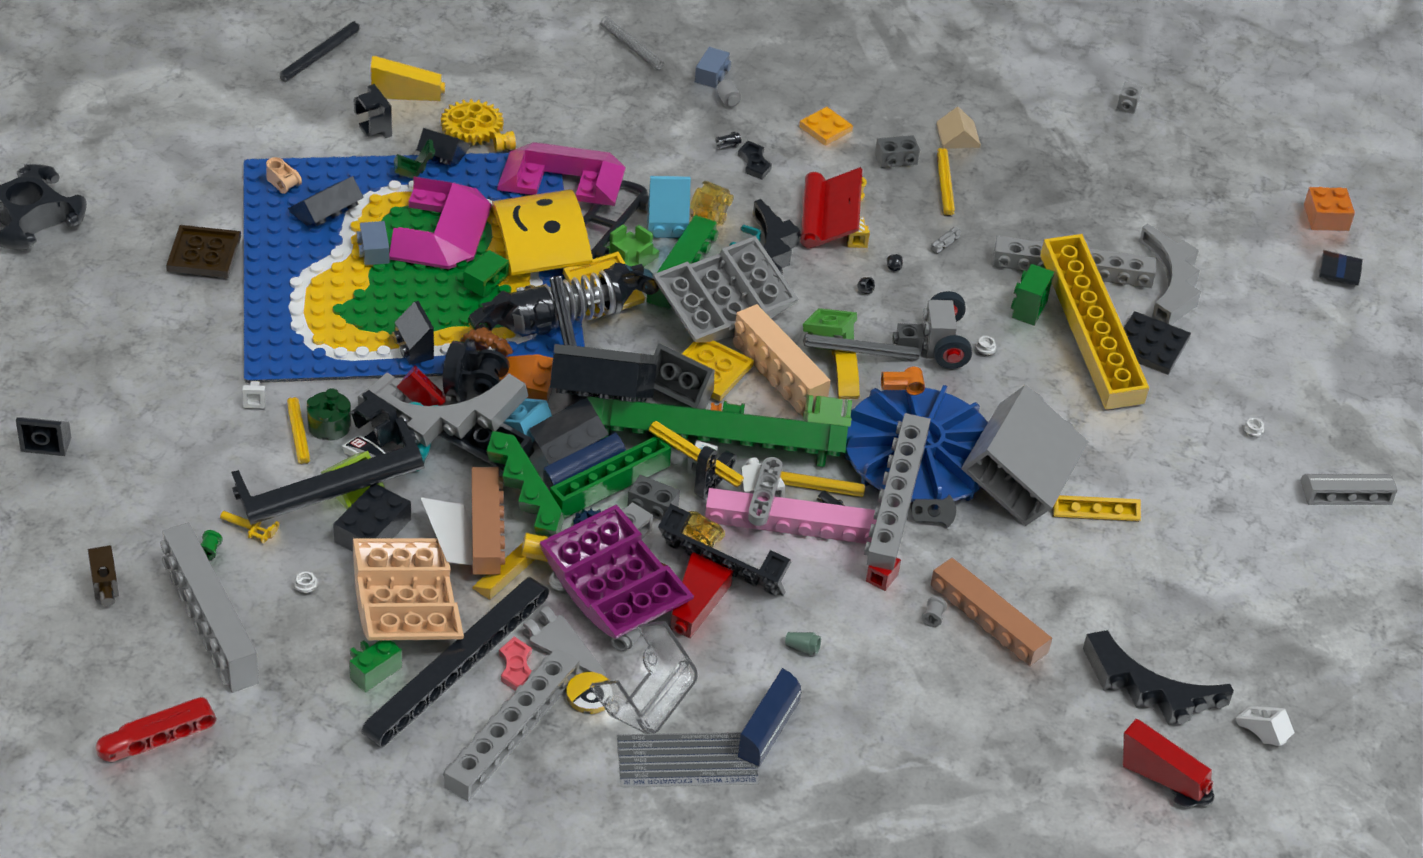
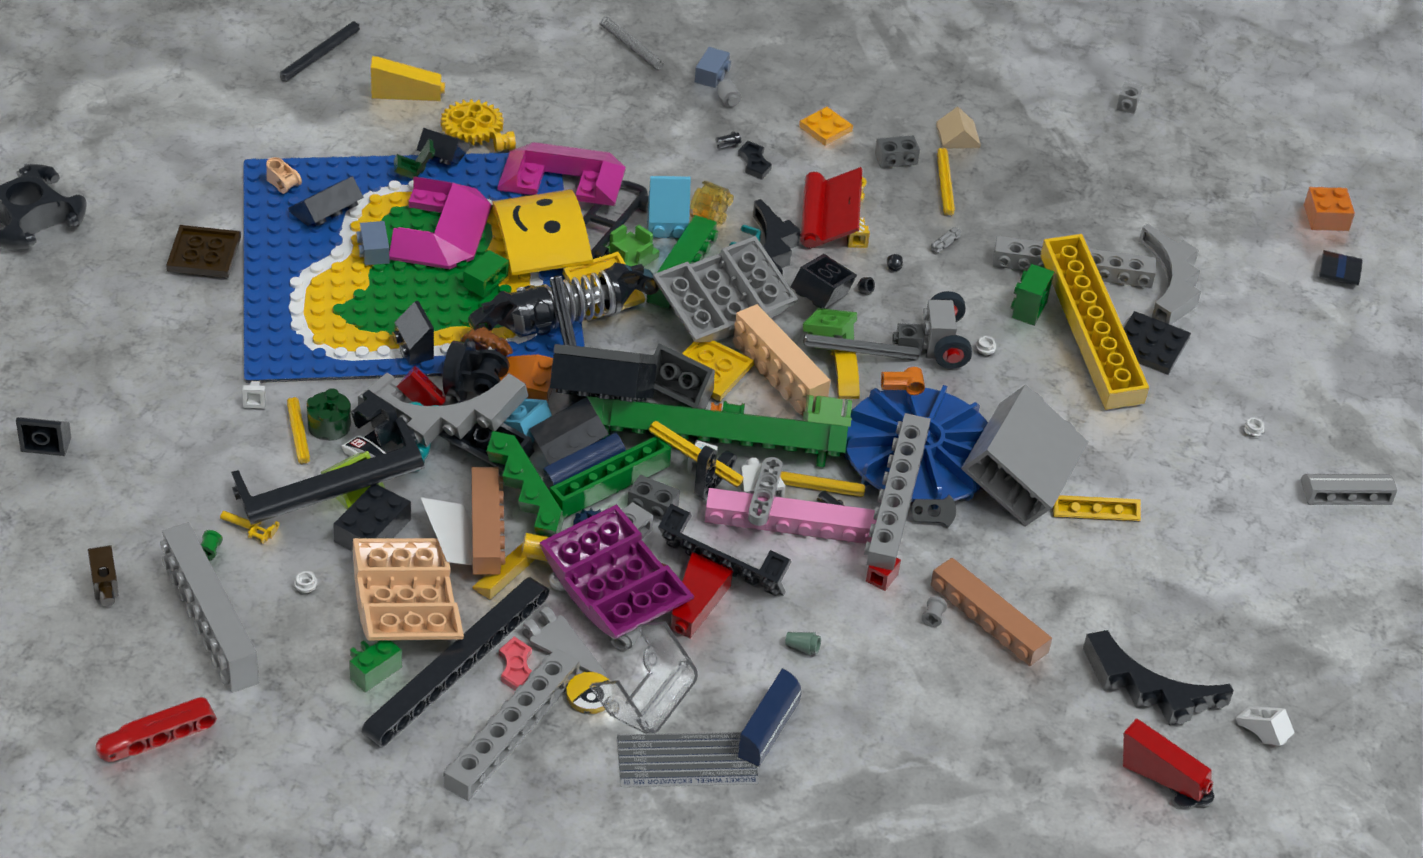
black panel [354,84,392,139] -> none
clear yellow piece [682,511,725,548] -> none
none -> black brick [790,254,857,309]

